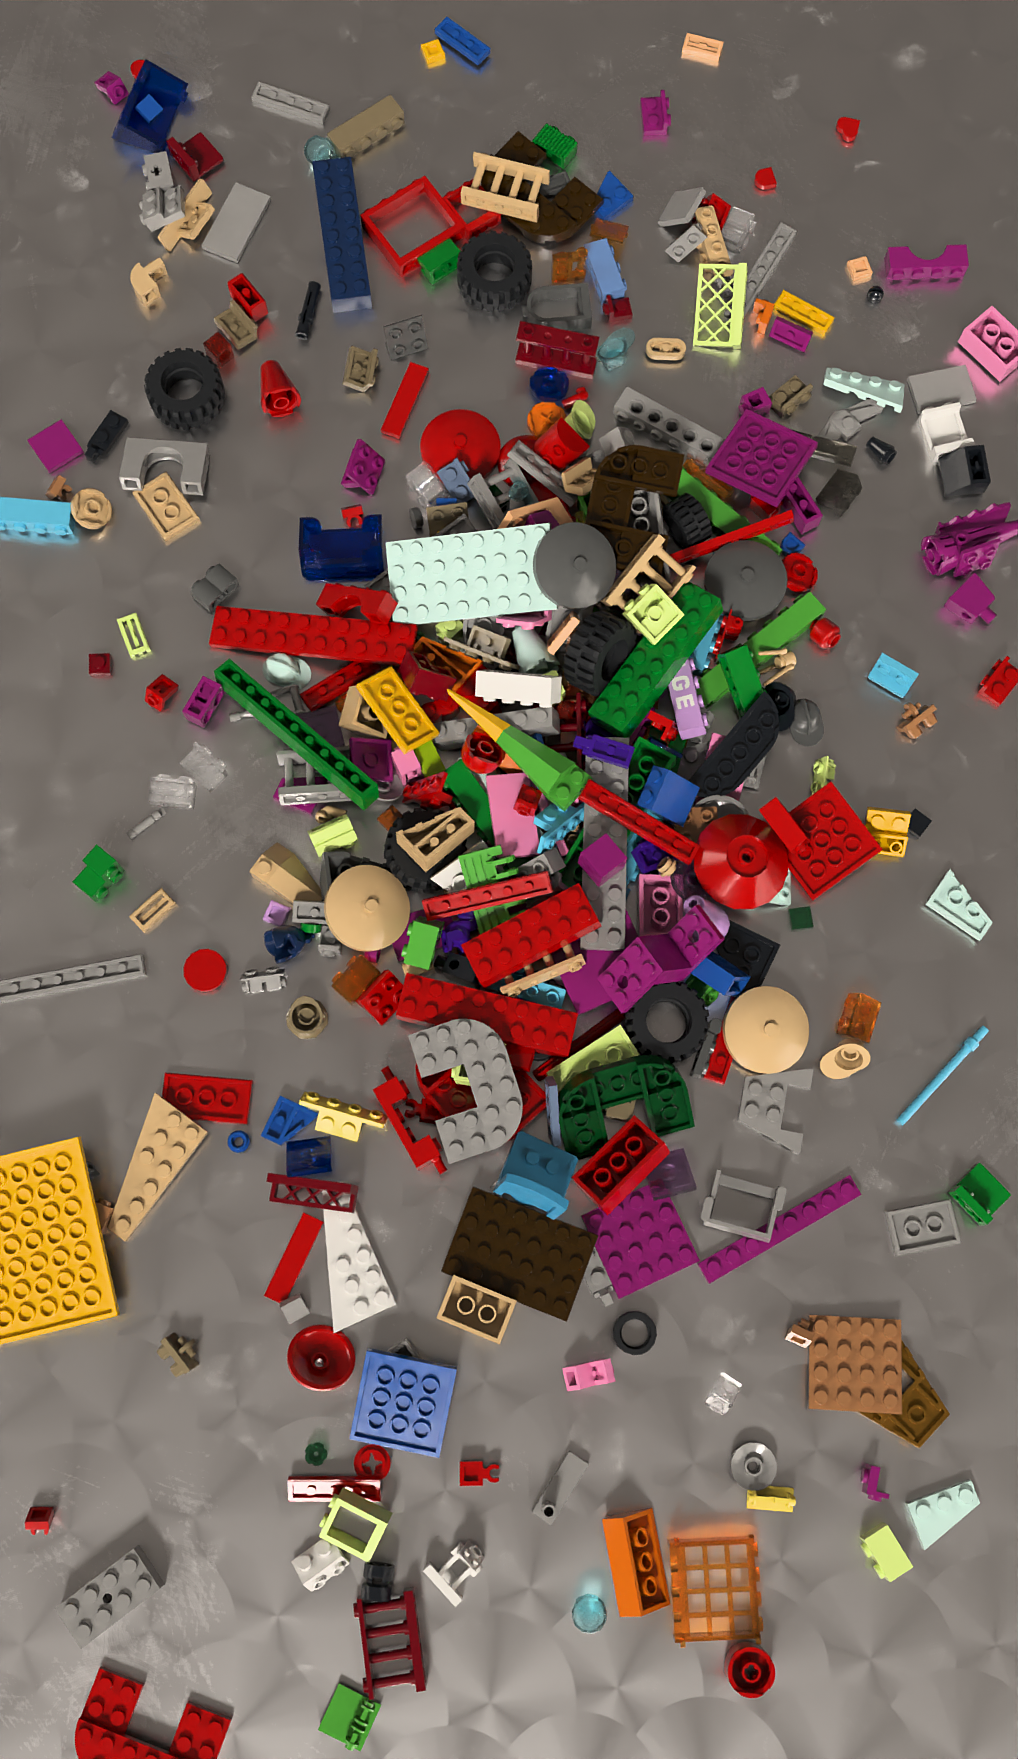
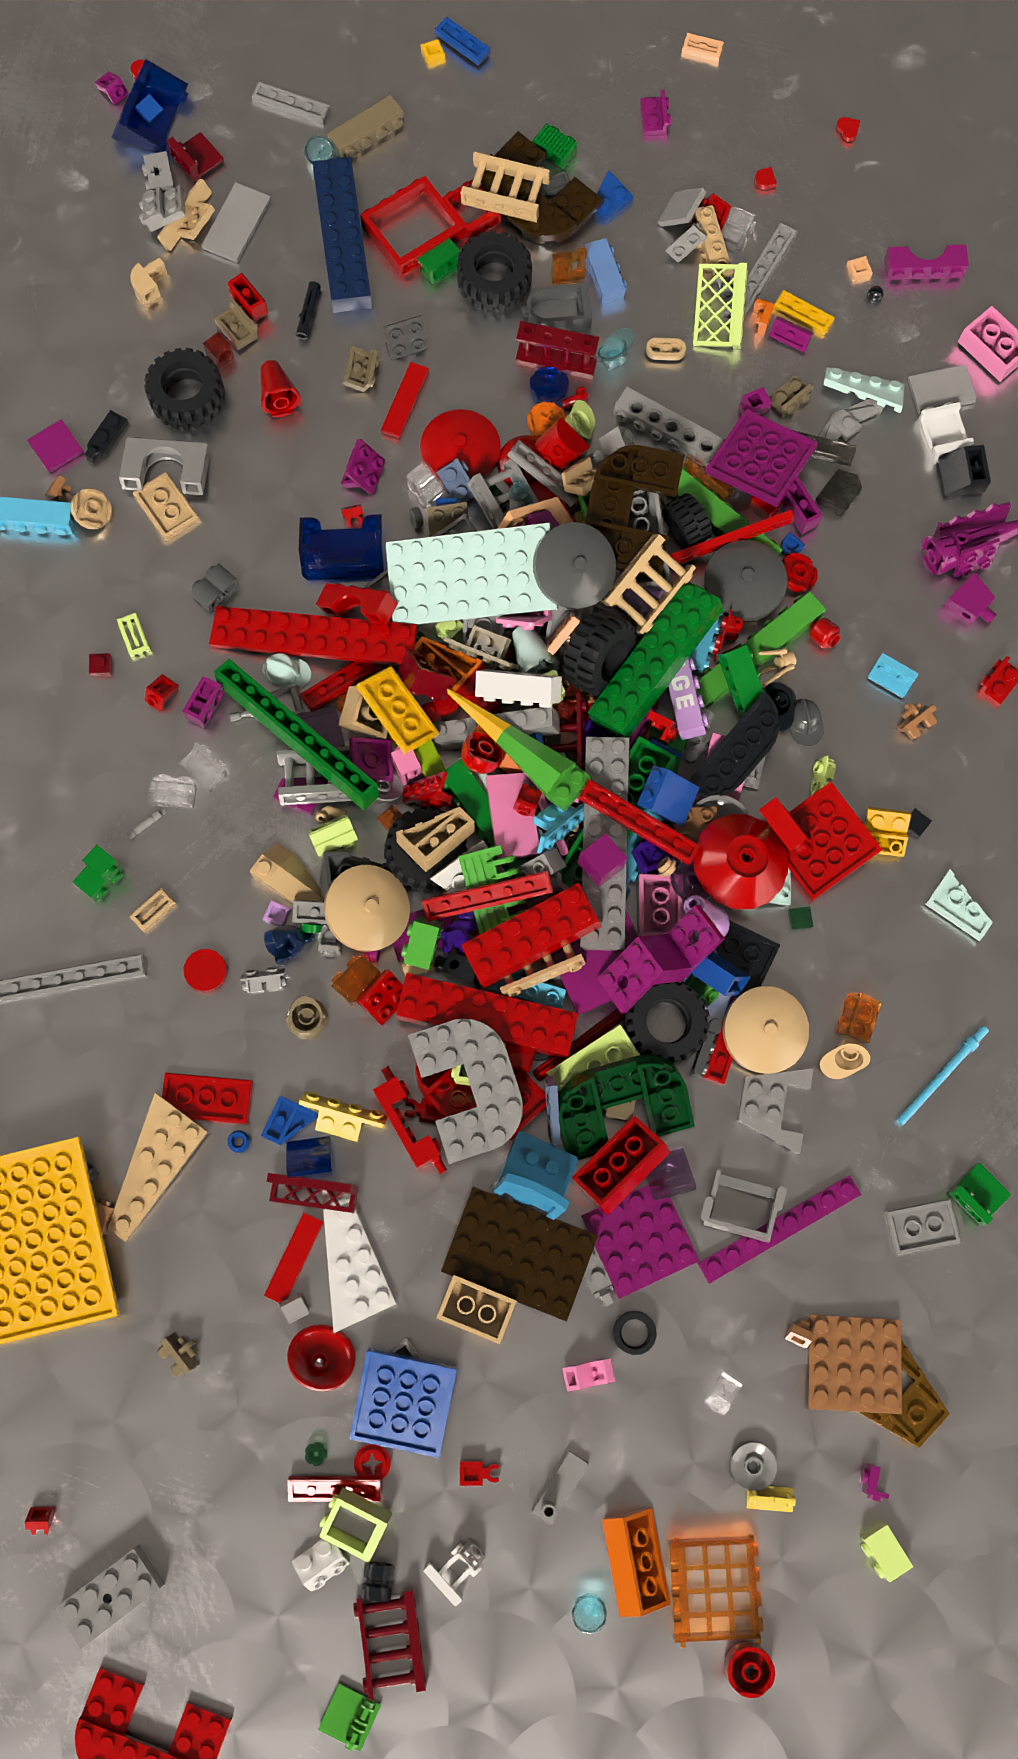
dark purple hinge [573,734,635,769] -> none
clear orange piece [589,218,629,244] -> none
dark red bracket [602,295,633,323] -> none
yellowish green plate [622,583,684,645] -> none
black cone [866,437,897,465] -> none
light aqua wing [906,1480,980,1550] -> none

